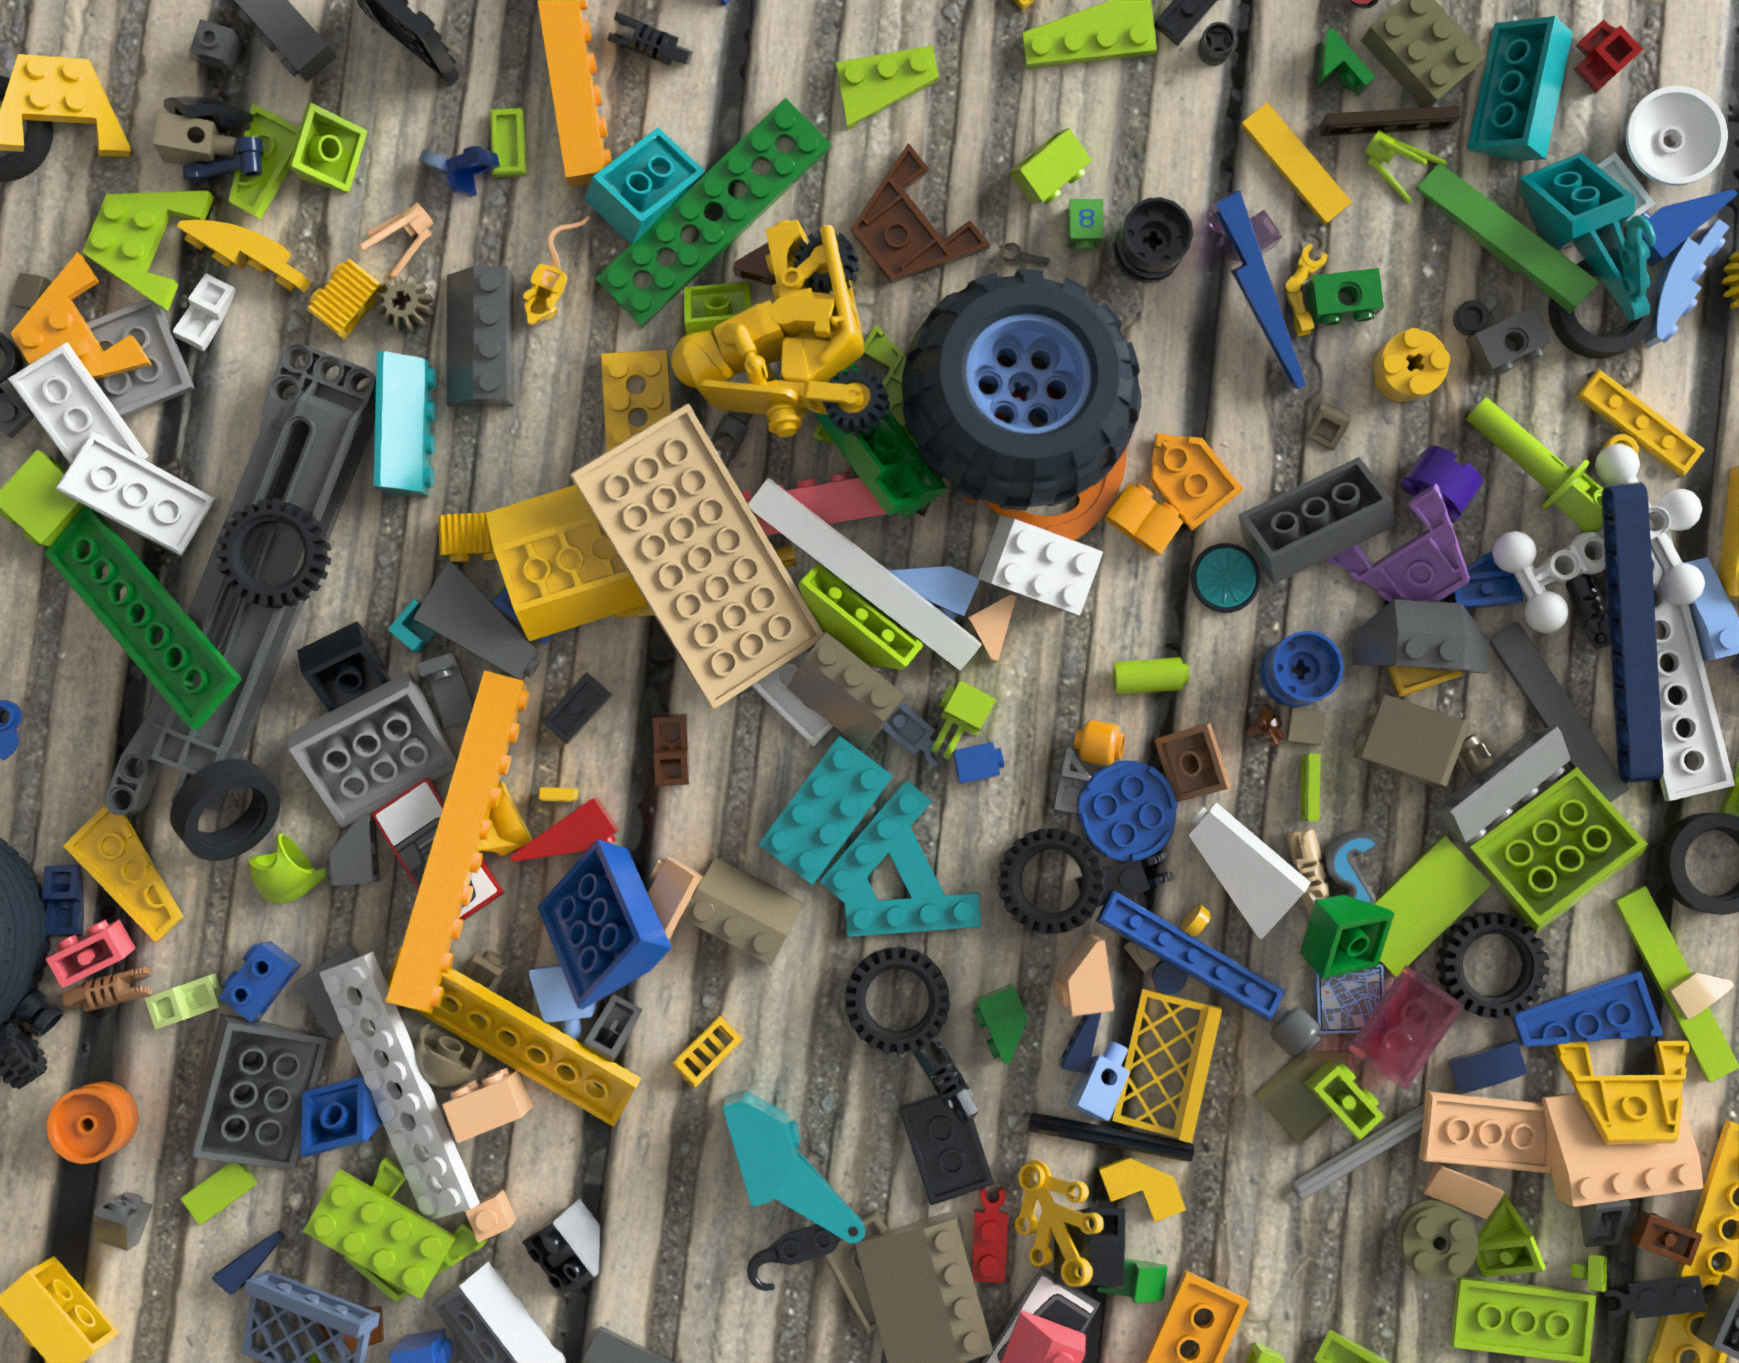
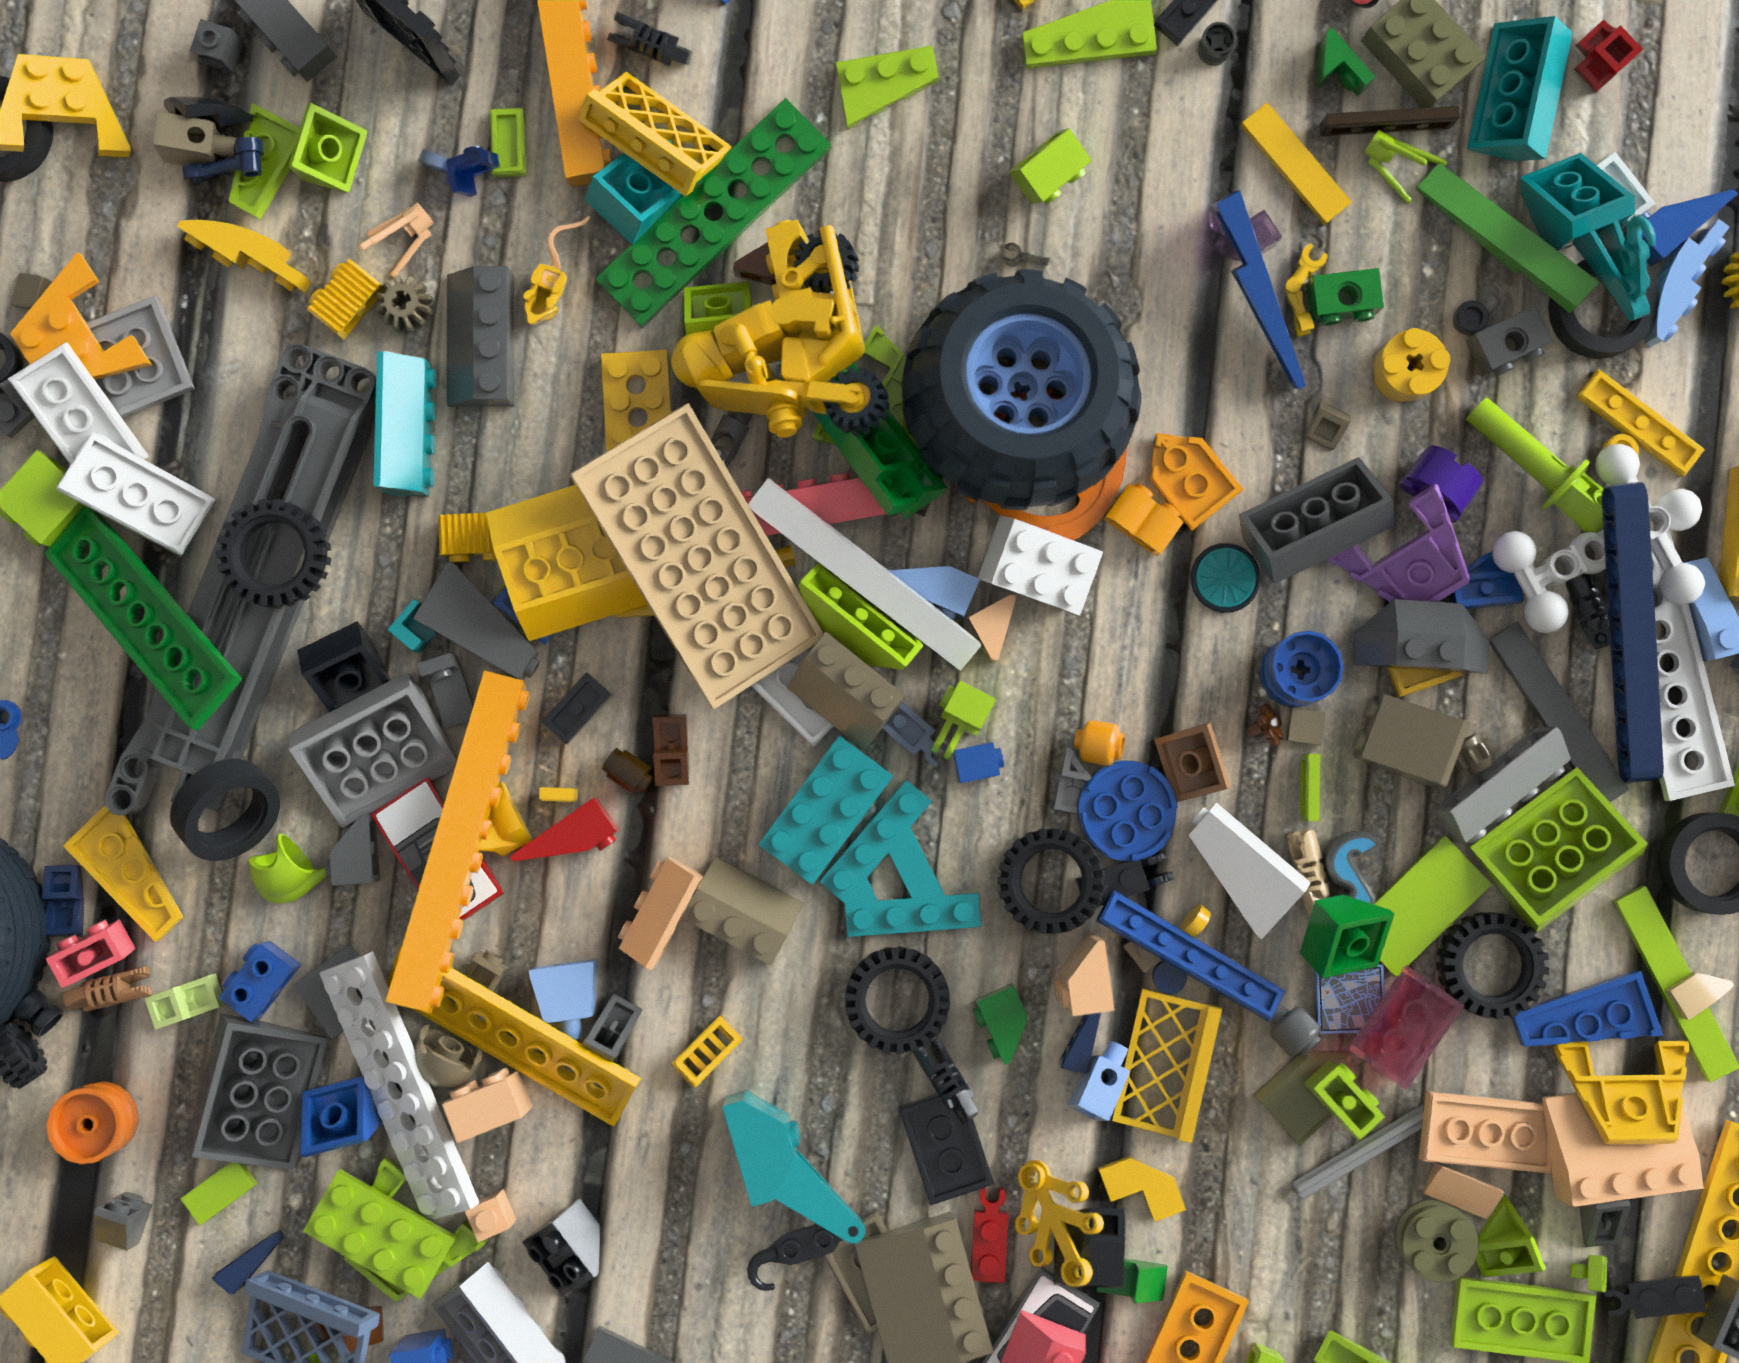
lime wing [82,191,214,312] -> none
white slope [173,273,236,352] -> none
blue slope [537,839,672,1010] -> none
reddish brown wing [851,143,990,284] -> none
black axle [1028,1113,1194,1162] -> none
bright green brick [1067,199,1104,252] -> none
lime brick [1112,657,1189,695] -> none
black wheel [1113,197,1193,283] -> none
dark blue slope [1449,1040,1528,1094] -> none
white dish [1626,86,1728,186] -> none
reddish brown slope [1630,1211,1703,1266] -> none
none -> yellow fence [578,72,732,197]
none -> dark brown brick [601,748,653,795]

